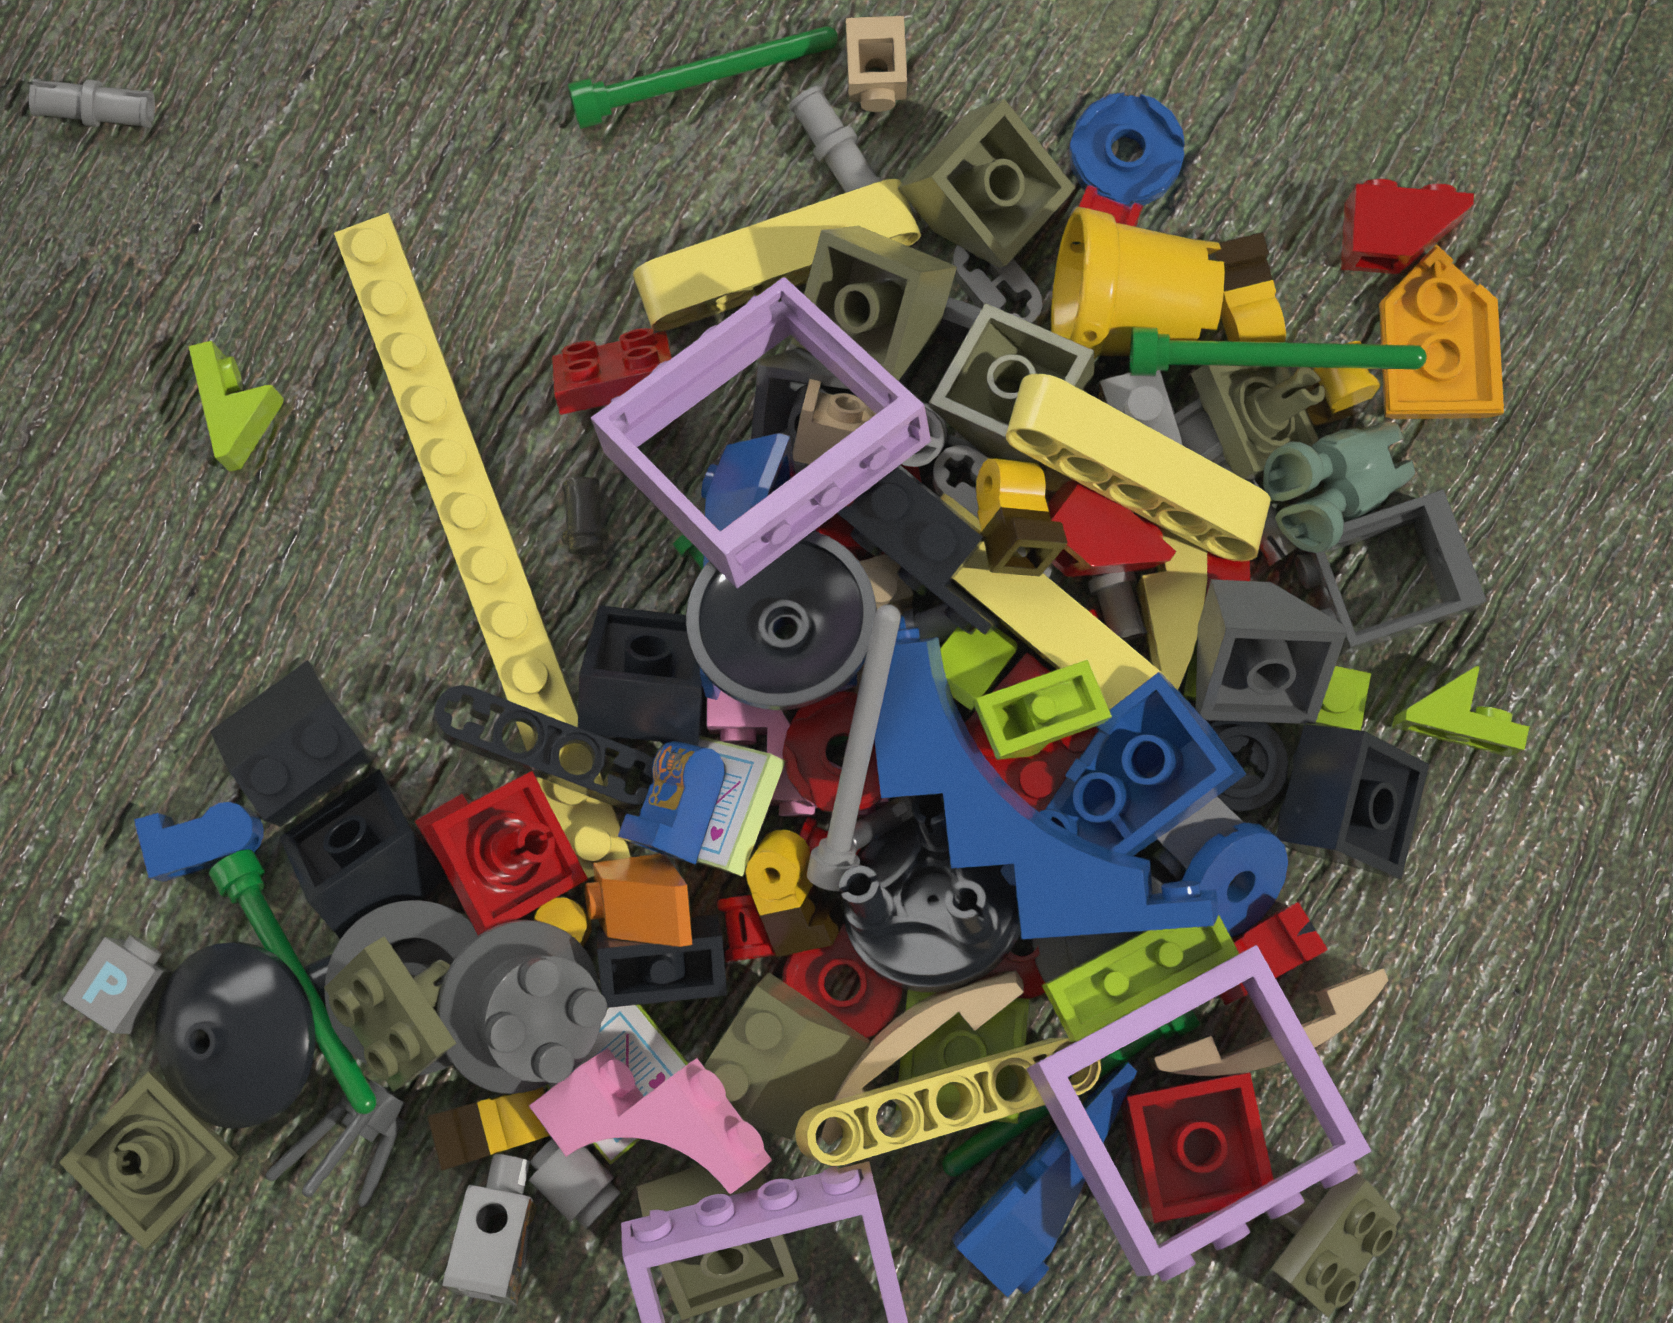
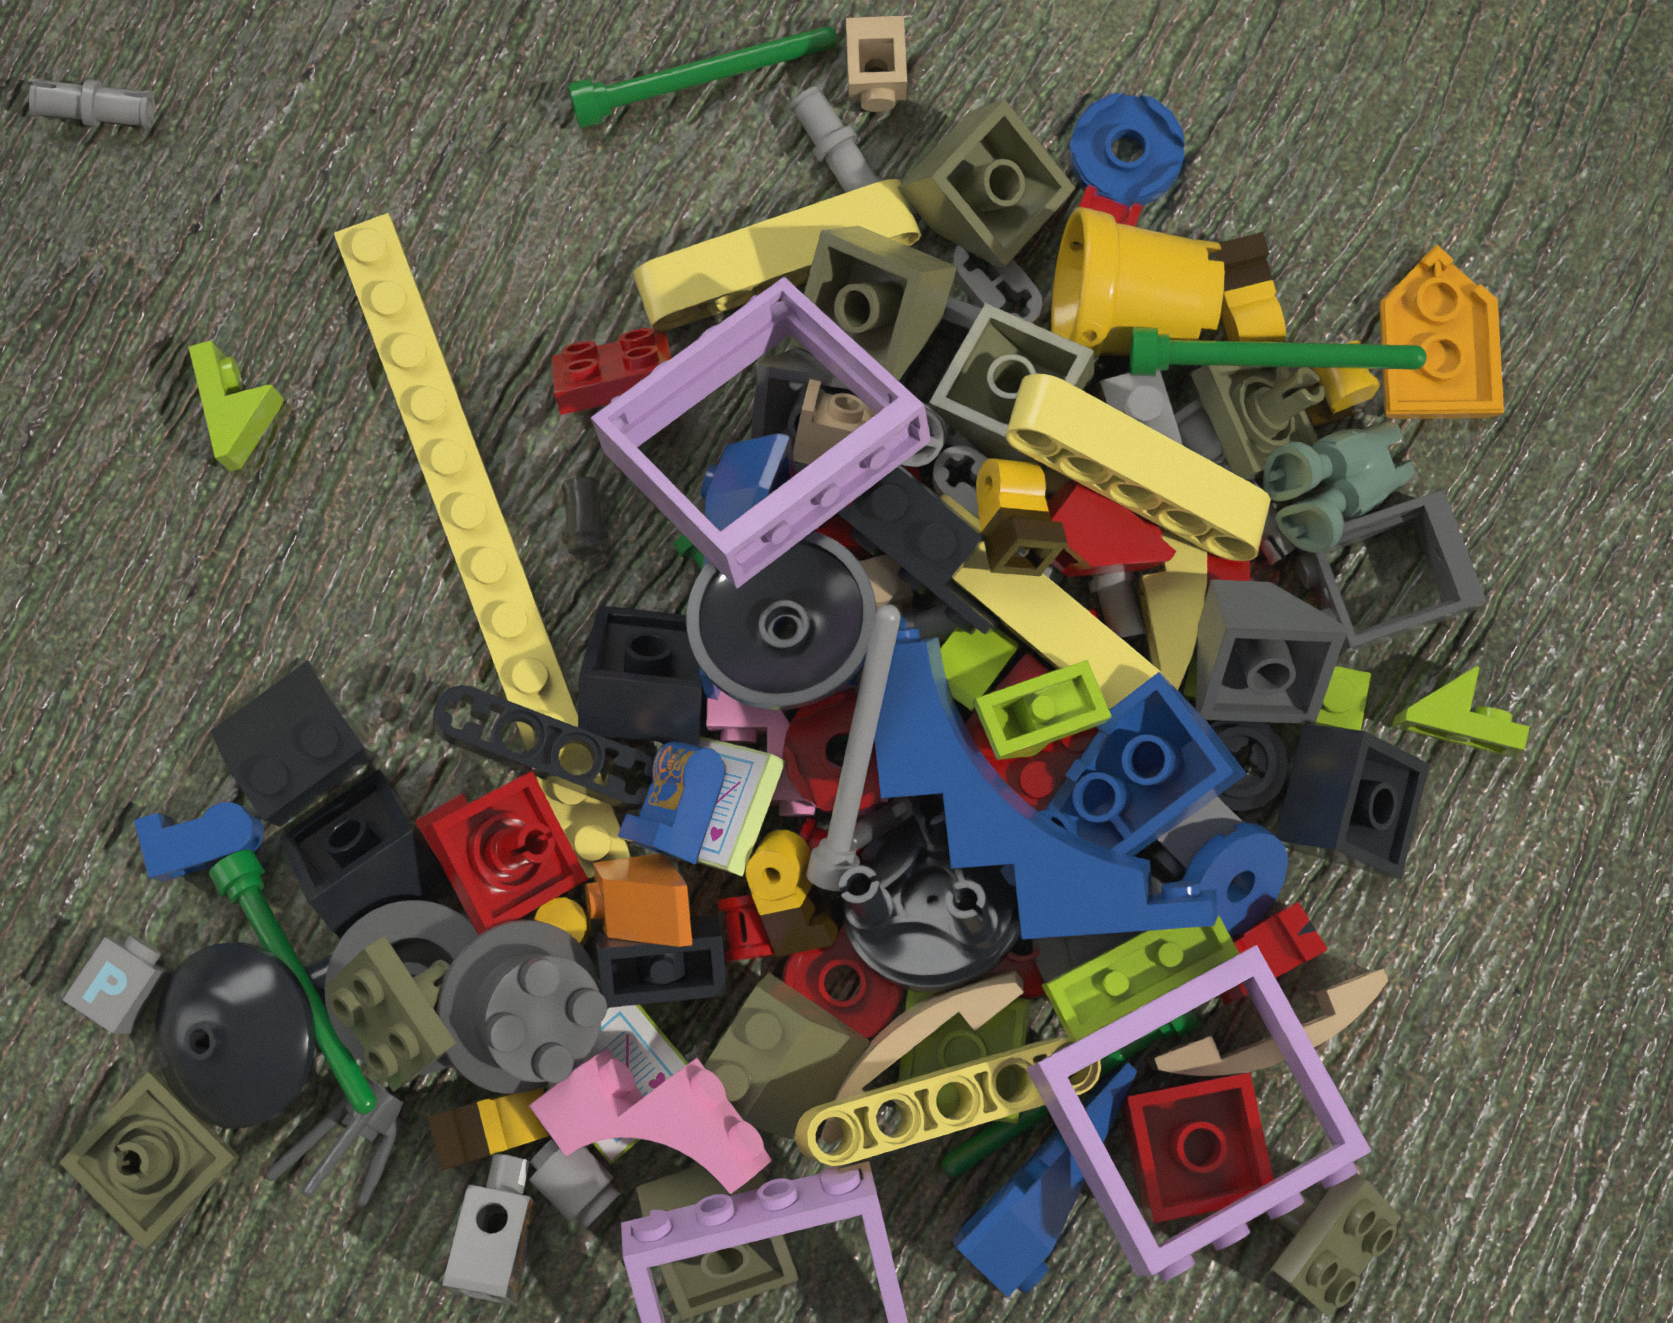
red slope [1341,179,1474,274] -> none

